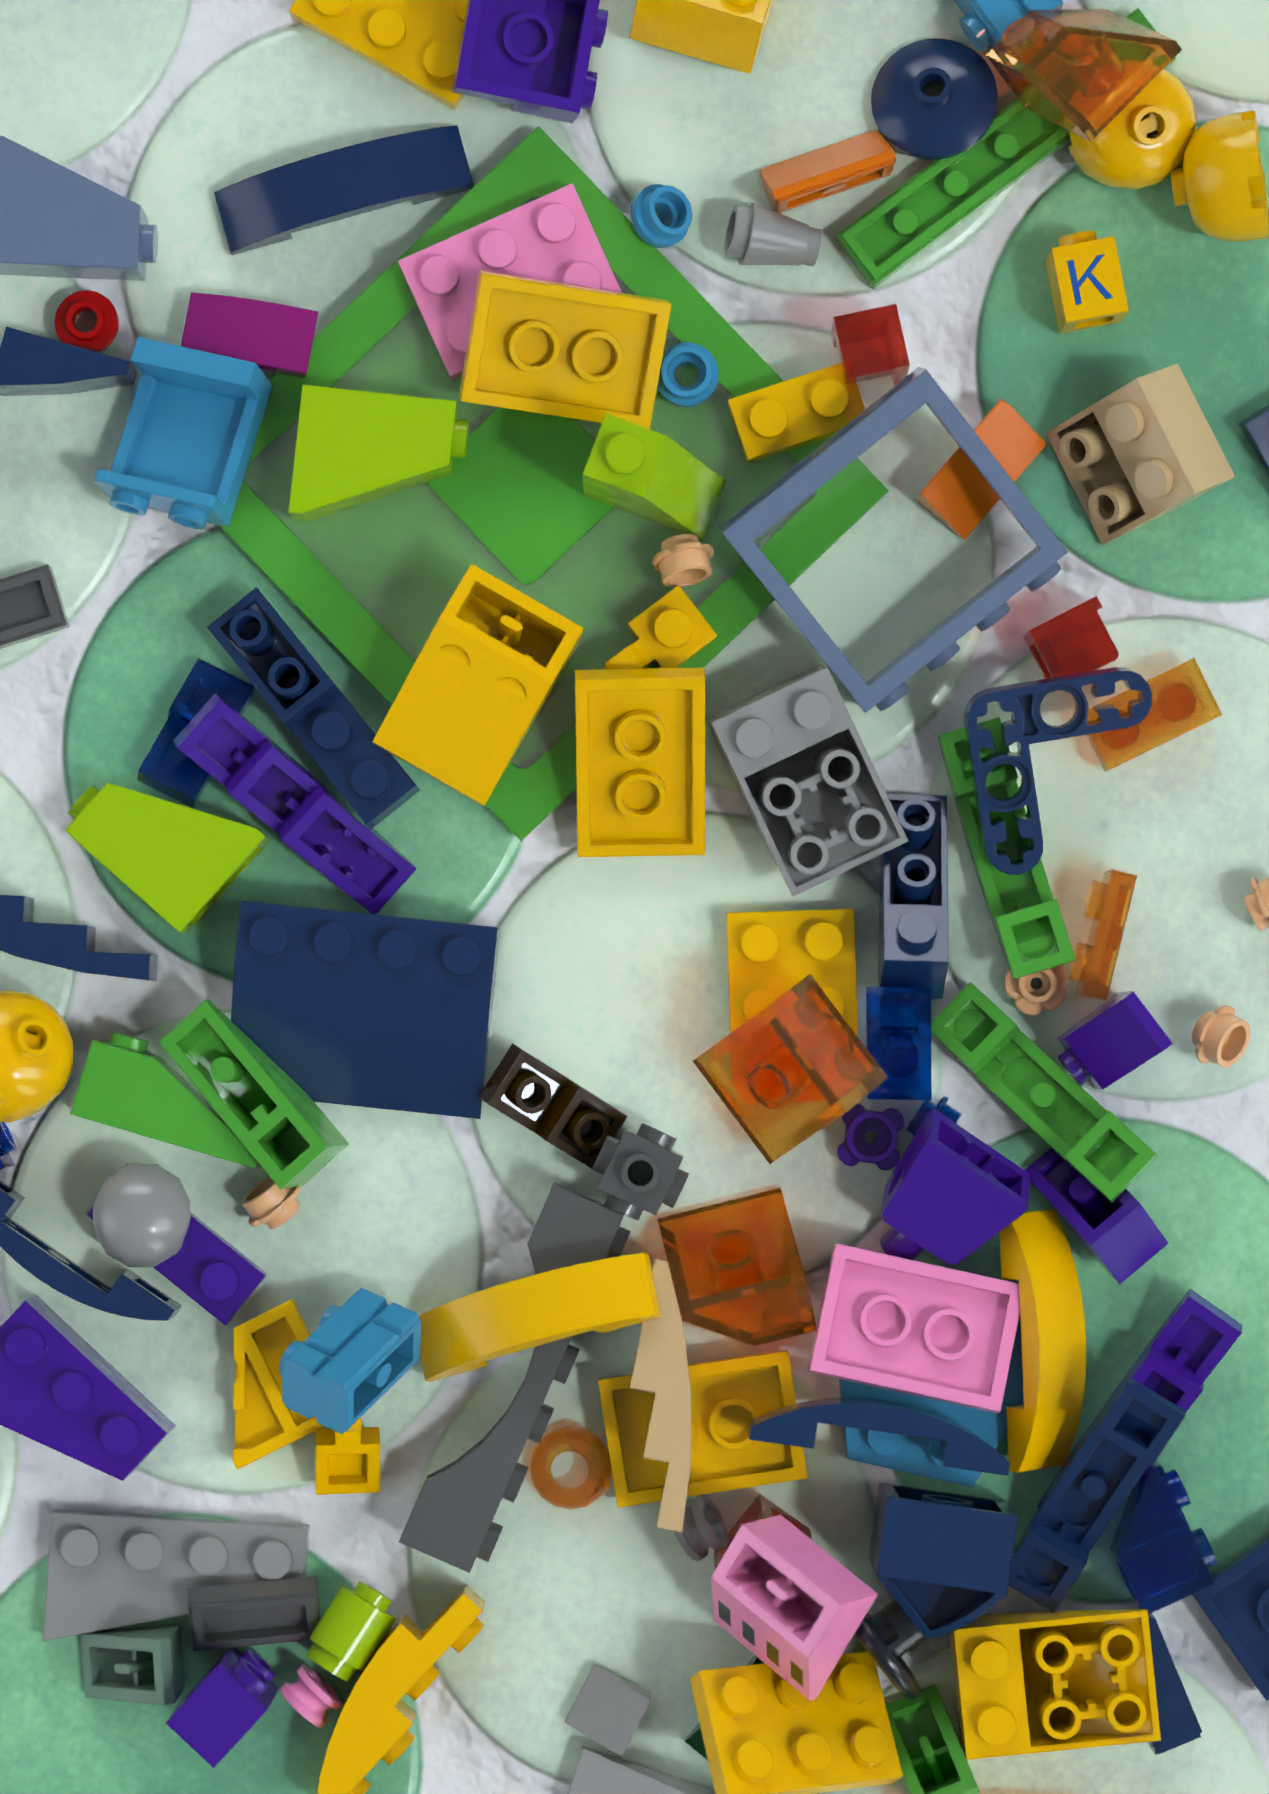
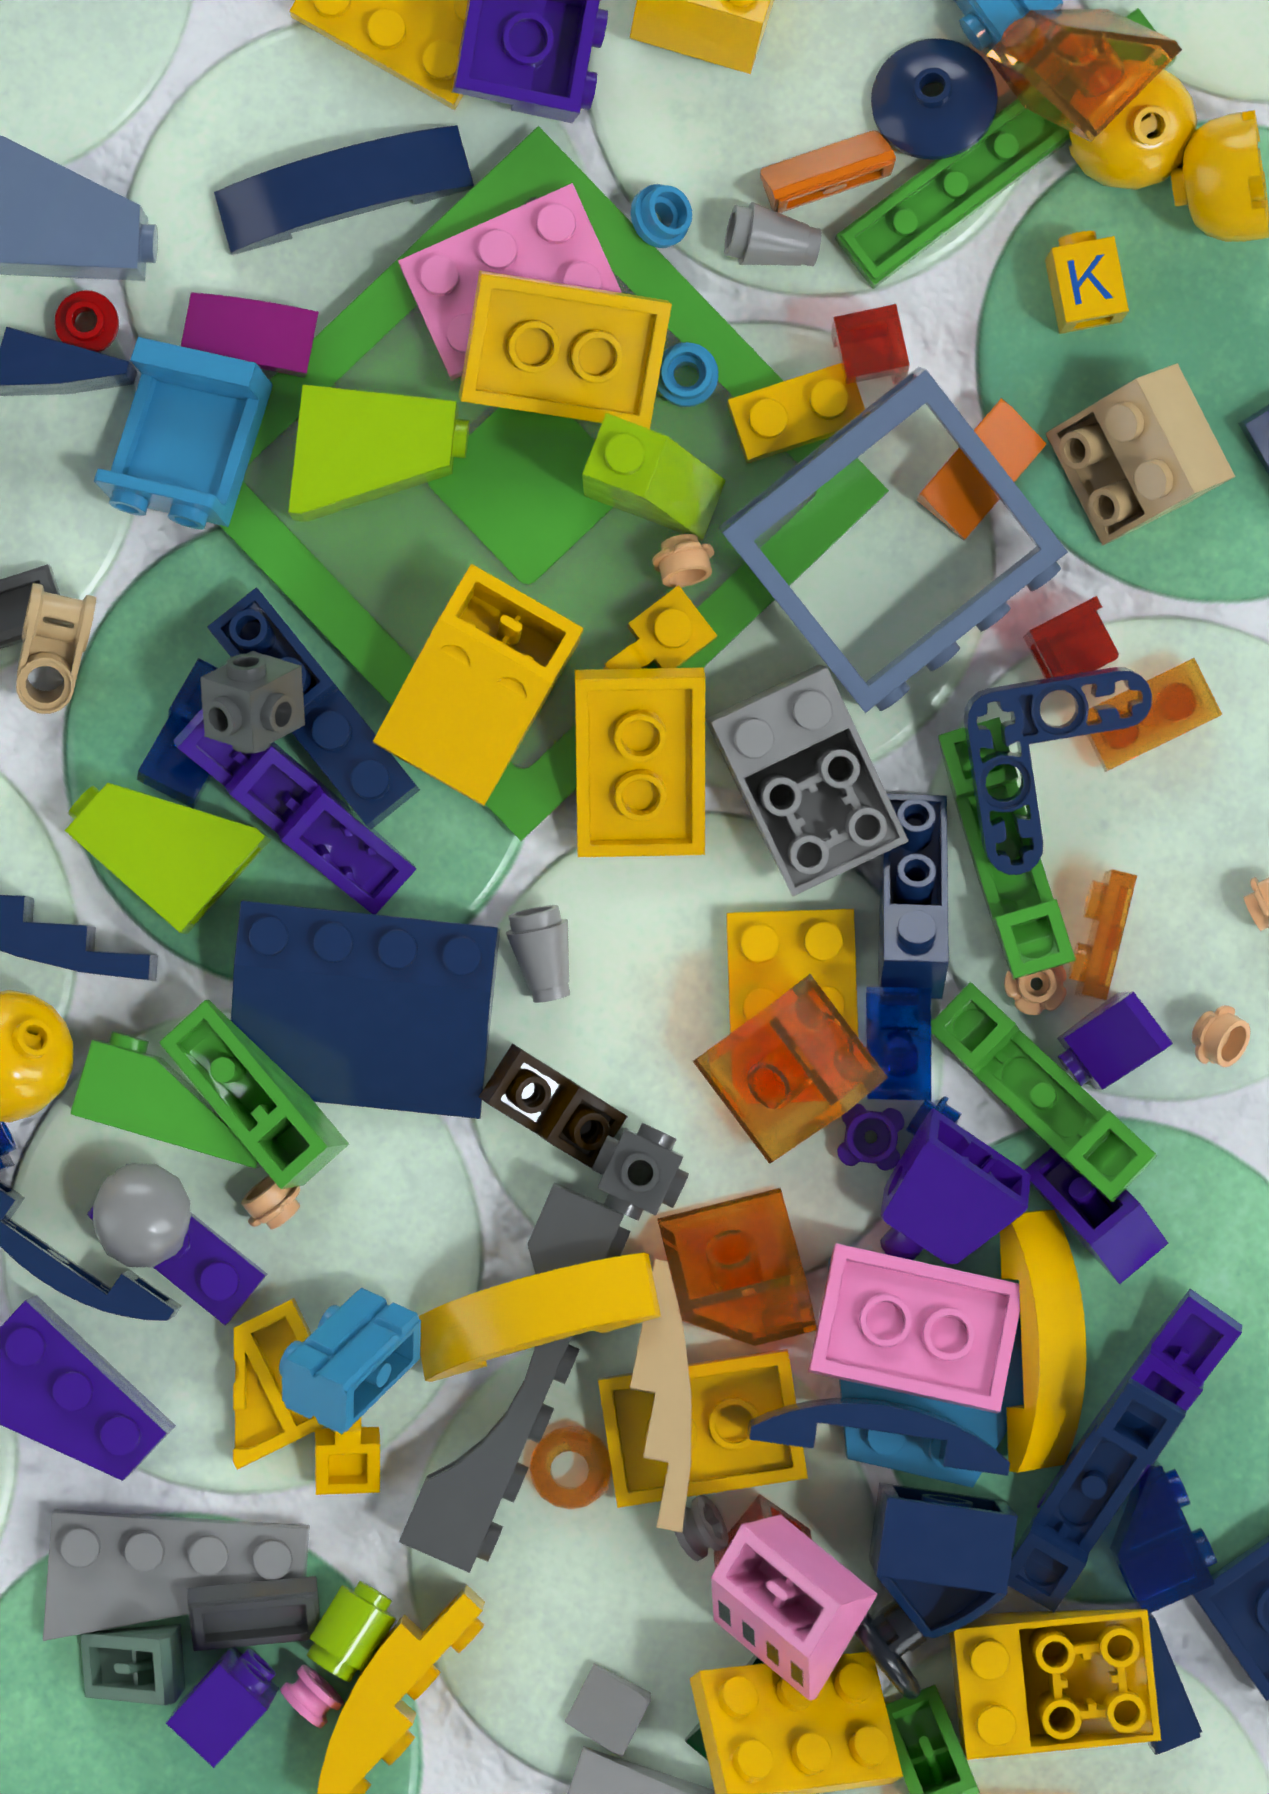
none -> tan piece [16,583,97,714]
none -> dark grey brick [200,651,305,753]
none -> light grey cone [506,905,570,1003]

